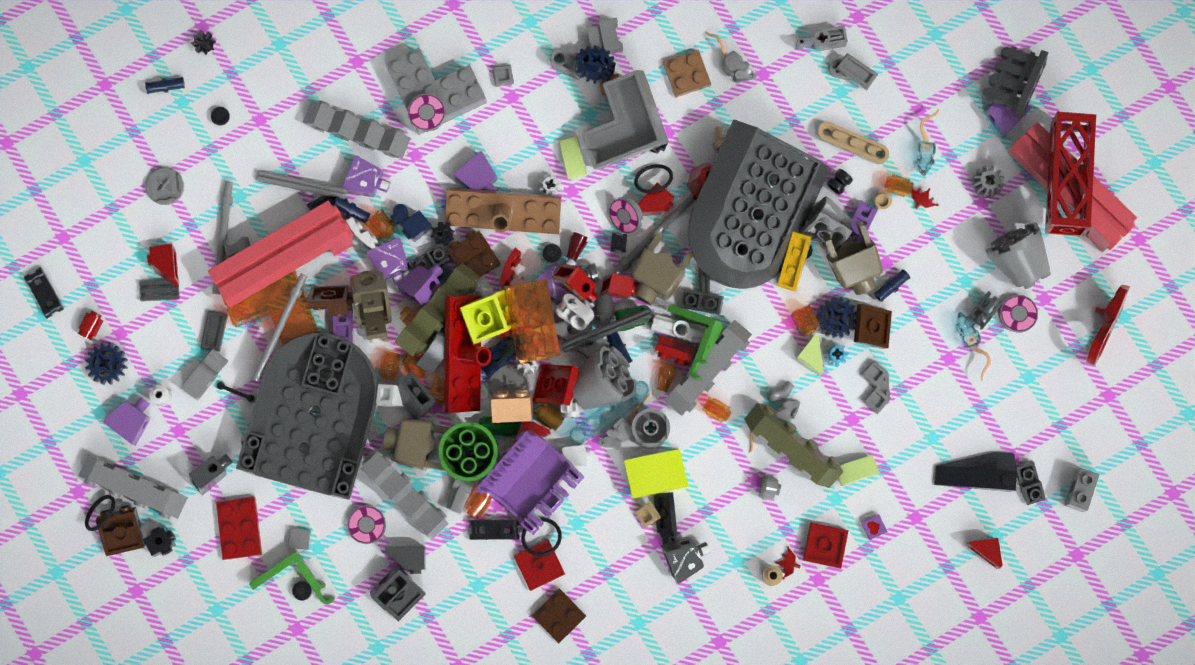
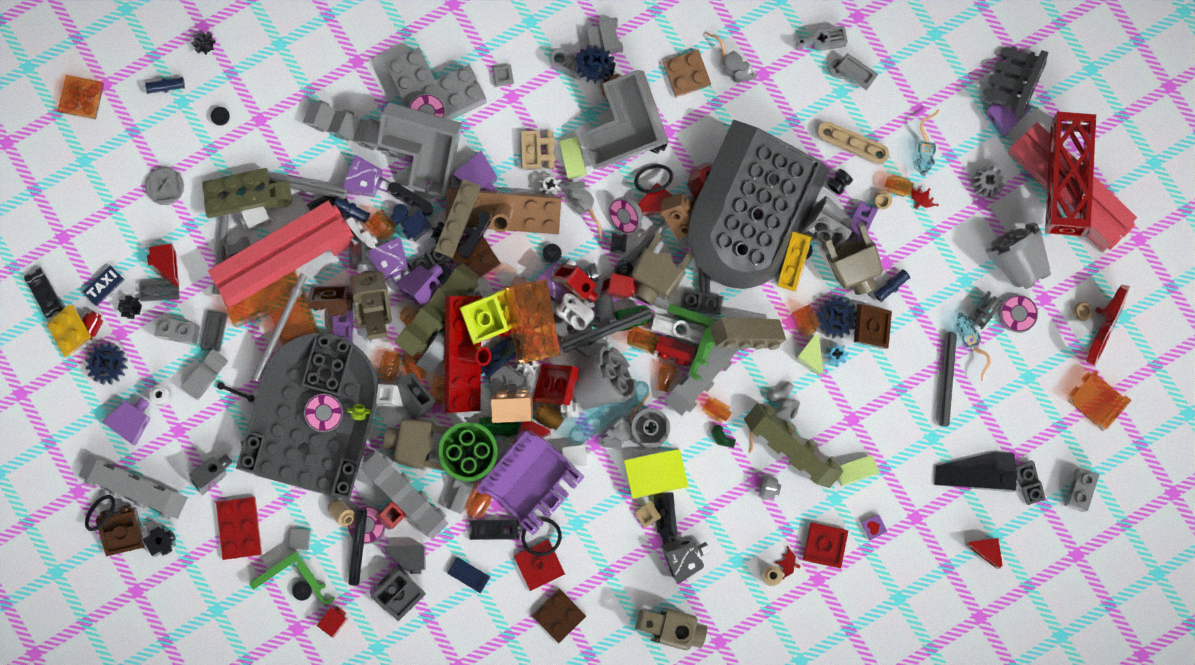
red slope [500,248,522,289] -> none
dark red cone [566,232,588,261] -> none
dark blue axle [607,332,633,363] -> none
tan plate [712,126,725,151] -> none
light grey tile [861,360,891,414] -> none
none -> yellow plate [46,304,91,357]
none -> clear orange plate [57,75,104,120]
none -> dark blue tile [83,265,125,306]
none -> black gear [117,295,142,319]
none -> light grey brick [154,317,200,345]
none -> olive hinge [202,168,292,218]
none -> white brick [240,206,272,232]
none -> tile [304,394,343,432]
none -> red brick [316,606,348,638]
none -> tan brick [328,500,355,527]
none -> lime plate [347,404,370,420]
none -> black axle [348,509,367,586]
none -> dark grey slope [349,242,369,269]
none -> red brick [375,501,406,530]
none -> light grey piece [377,102,462,198]
none -> black plate [388,182,433,216]
none -> dark tan brick [434,179,482,258]
none -> dark blue tile [447,557,490,594]
none -> black plate [459,212,491,259]
none -> tan plate [521,131,556,170]
none -> light grey animal [561,181,604,242]
none -> black plate [614,260,633,277]
none -> clear orange brick [627,326,660,355]
none -> dark tan piece [635,608,707,650]
none -> medium nougat brick [661,193,692,239]
none -> dark tan brick [710,317,786,350]
none -> dark green arm [711,424,736,449]
none -> dark grey axle [938,332,957,427]
none -> clear orange panel [1067,370,1132,431]
none -> tan plate [1073,302,1093,321]

